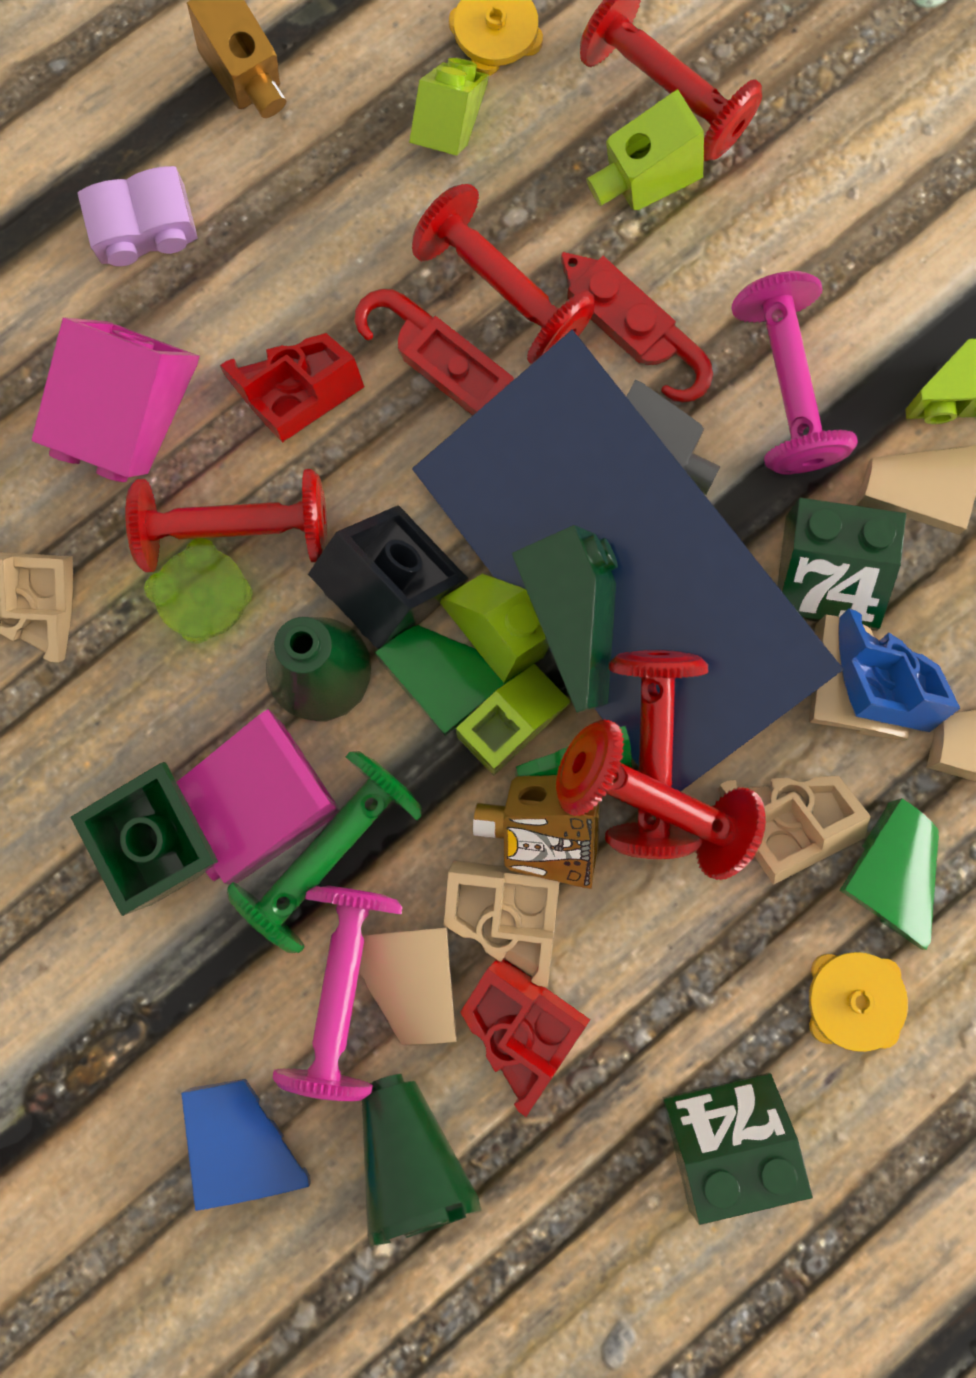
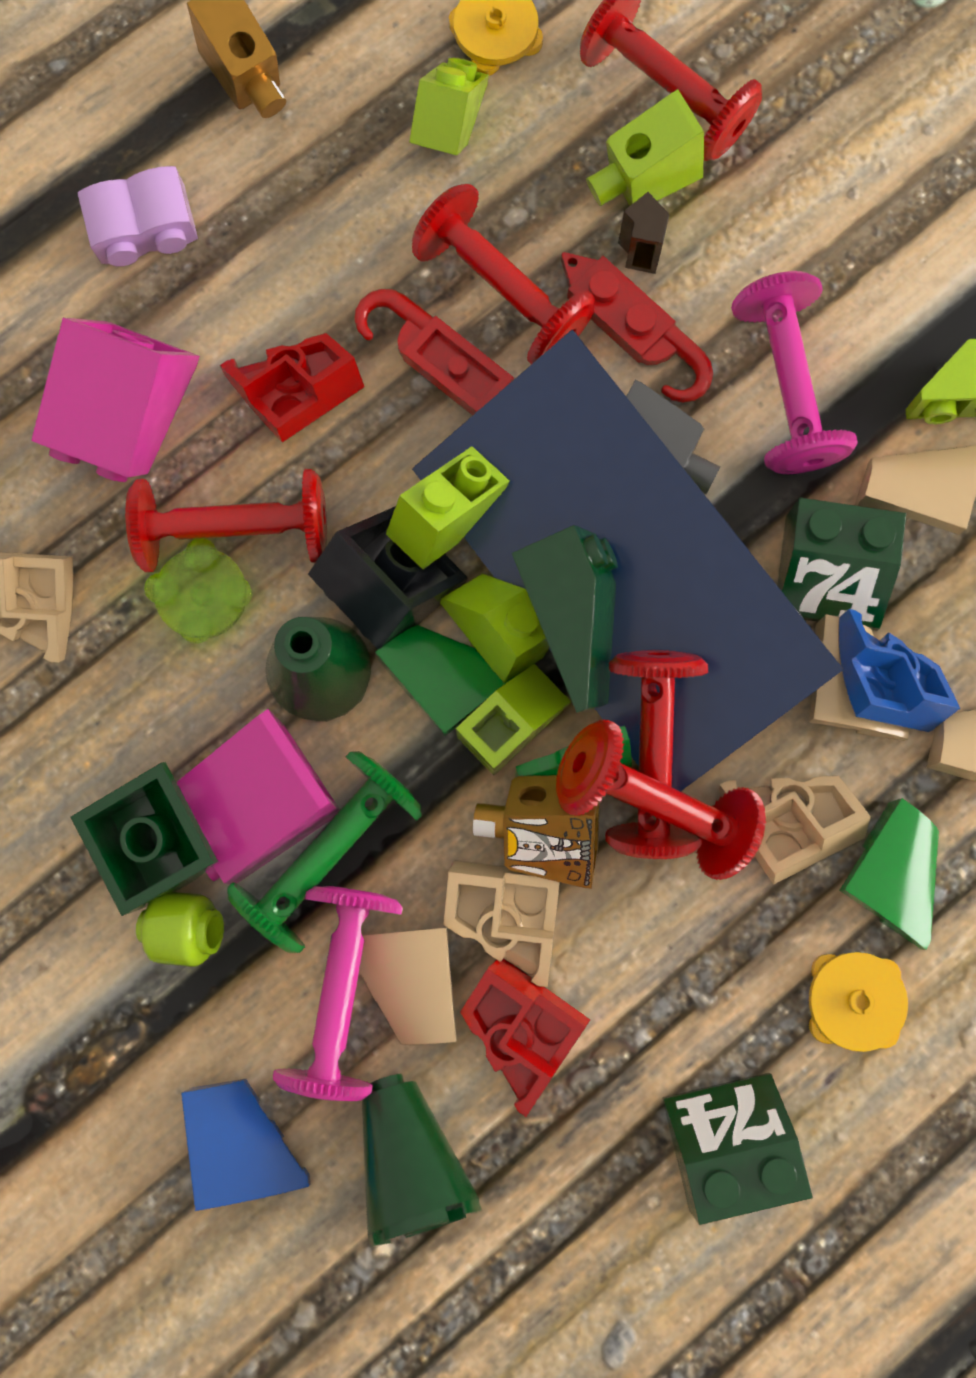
none -> lime head [136,892,224,967]
none -> lime slope [386,446,510,569]
none -> dark brown piece [618,192,670,274]

